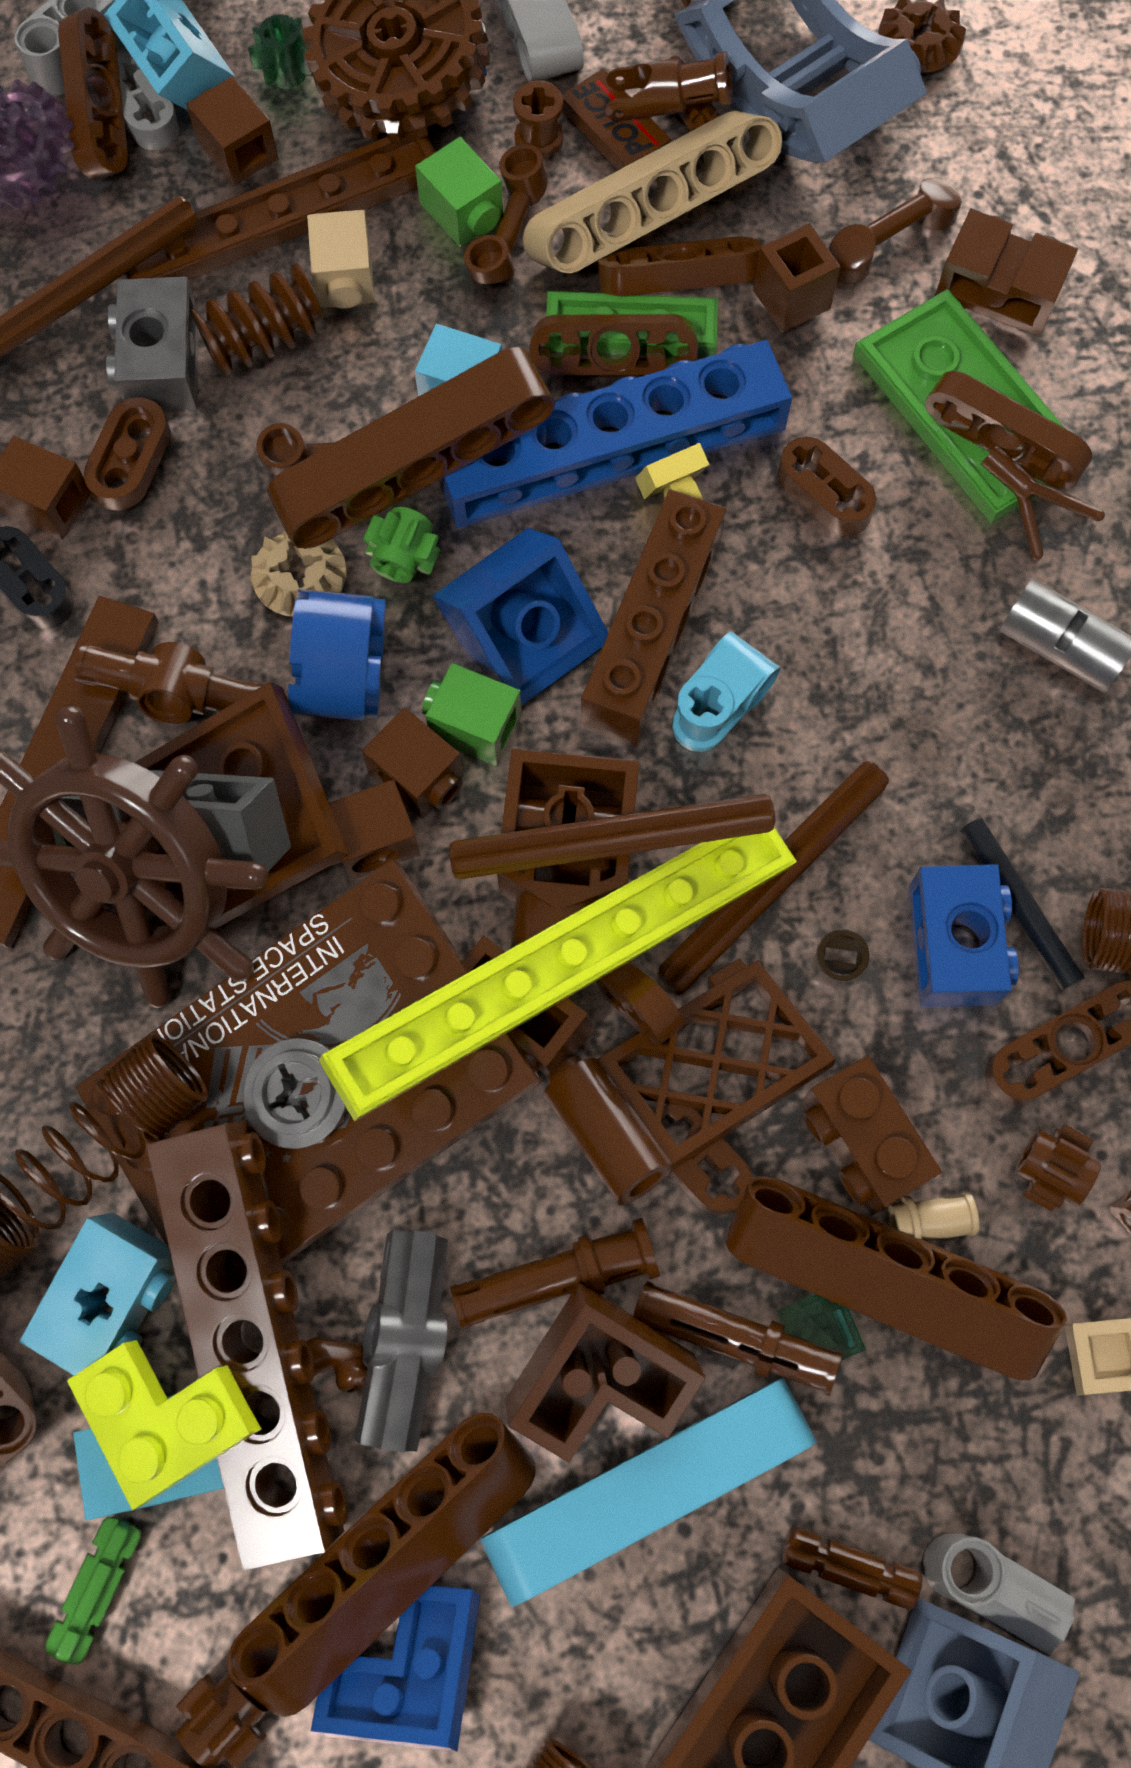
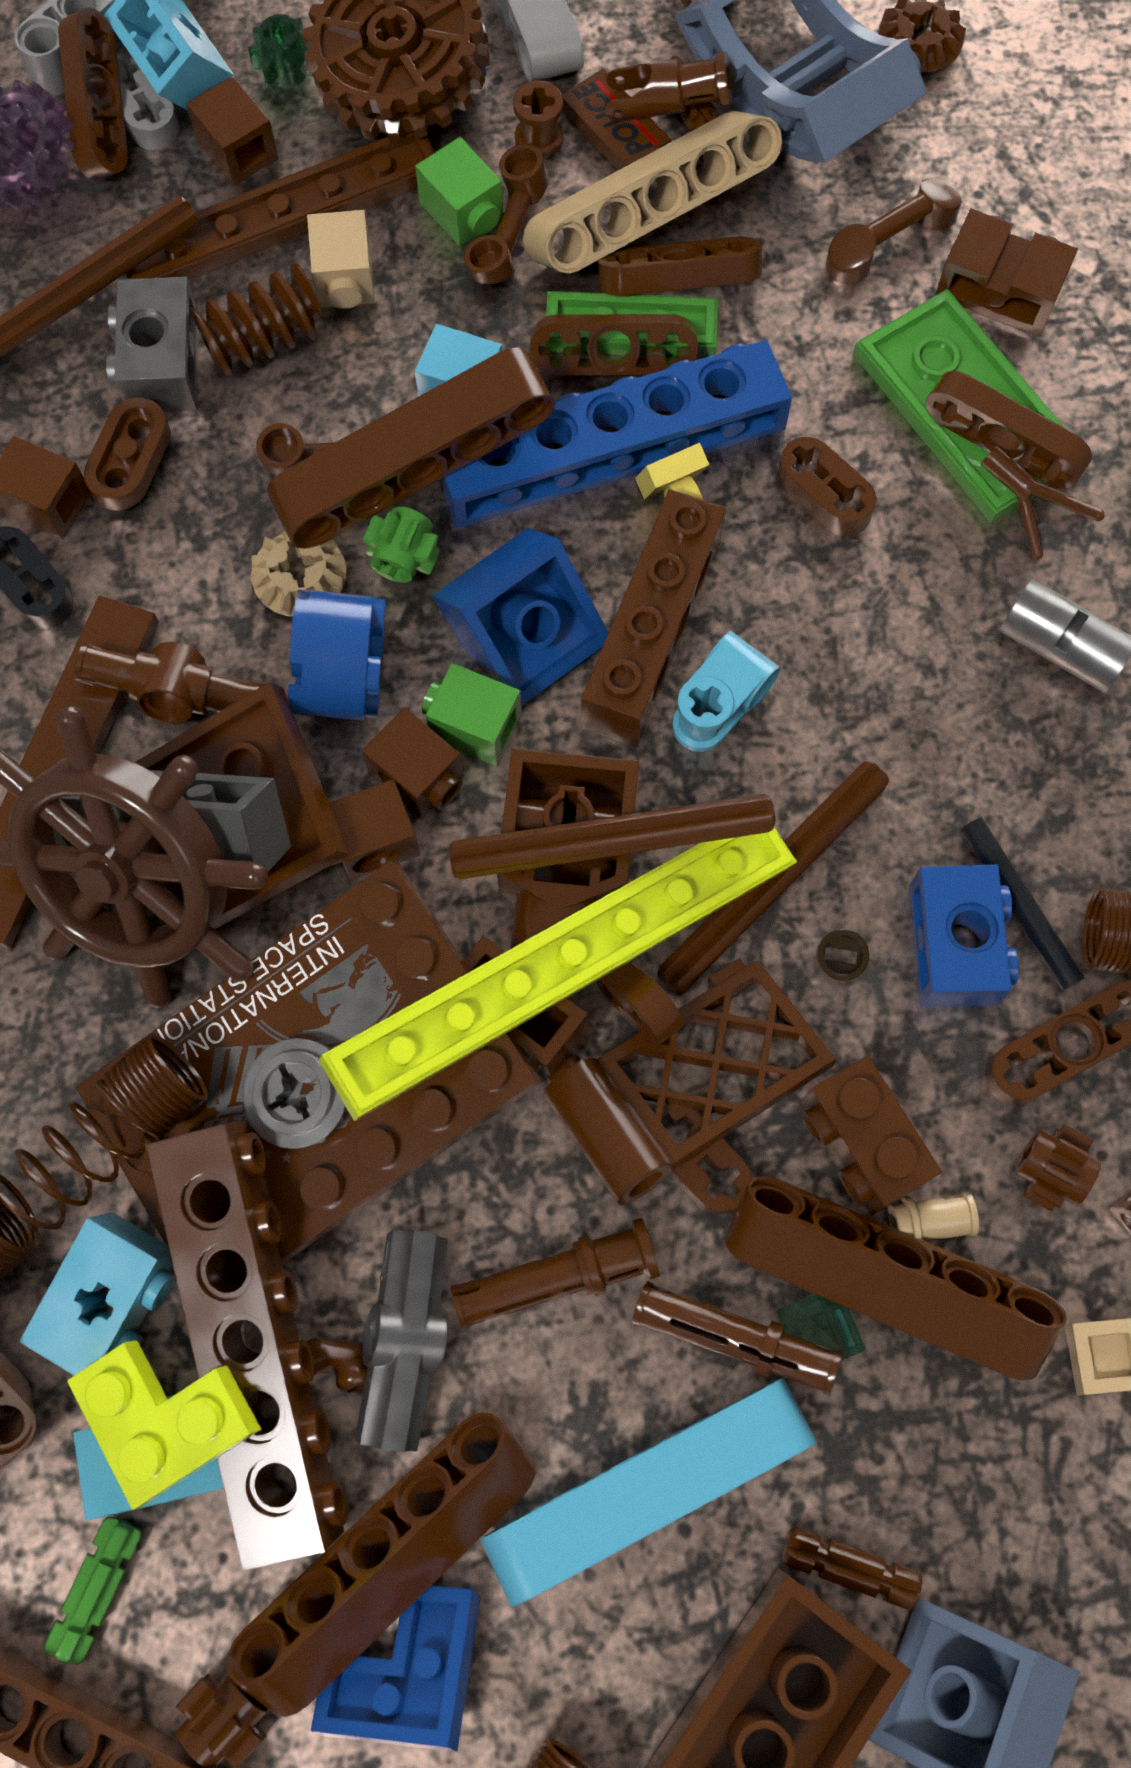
reddish brown brick [505,1283,706,1463] -> none
reddish brown brick [753,223,841,333] -> none
light grey piece [923,1533,1076,1656] -> none

